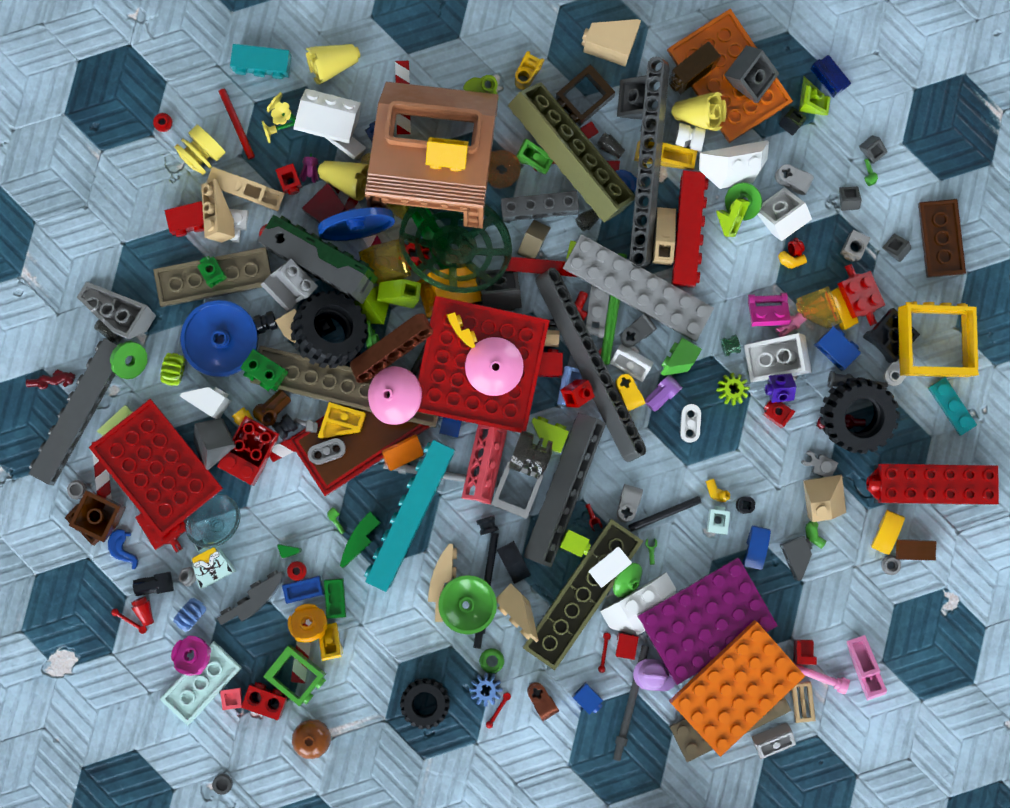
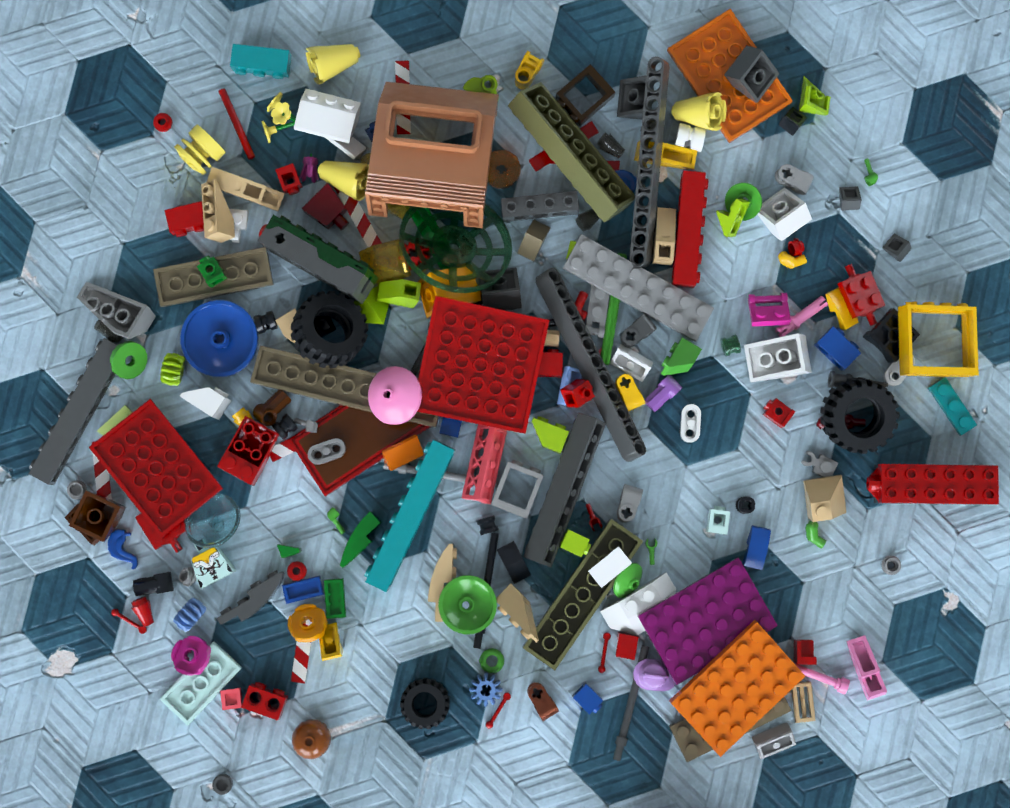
dark red animal [26,369,76,389] -> none
dark grey slope [193,418,236,470] -> none
green brick [240,349,288,392] -> none
light grey panel [260,259,318,312] -> none
bright green window [263,645,327,706] -> none
blue dish [317,207,395,241] -> none
yellow wing [318,402,366,439] -> none
copper beam [350,313,433,383] -> none
bright green plate [366,320,380,349] -> none
yellow brick [425,137,469,171] -> none
yellow slope [447,312,477,348] -> none
bright pink dish [465,337,523,396] -> none
red sticker [503,256,577,277] -> none
clear smoke wheel [508,430,553,479] -> none
bright green slope [516,139,553,174] -> none
tan slope [581,19,641,67] -> none
black bar [628,496,702,532] -> none
dark brown window [669,41,721,95] -> none
white wedge [699,140,769,189] -> none
yellow arm [705,479,730,502] -> none
lime gear [716,373,750,406] -> none
dark purple brick [765,373,797,403] -> none
dark grey slope [780,536,813,581] -> none
clear yellow slope [796,286,842,329] -> none
clear blue panel [810,55,851,98] -> none
light grey brick [840,230,870,262] -> none
dark grey slope [859,135,888,164] -> none
yellow slope [871,510,905,555] -> none
reddish brown slope [896,540,937,560] -> none
reddish brown tile [918,199,966,278] -> none

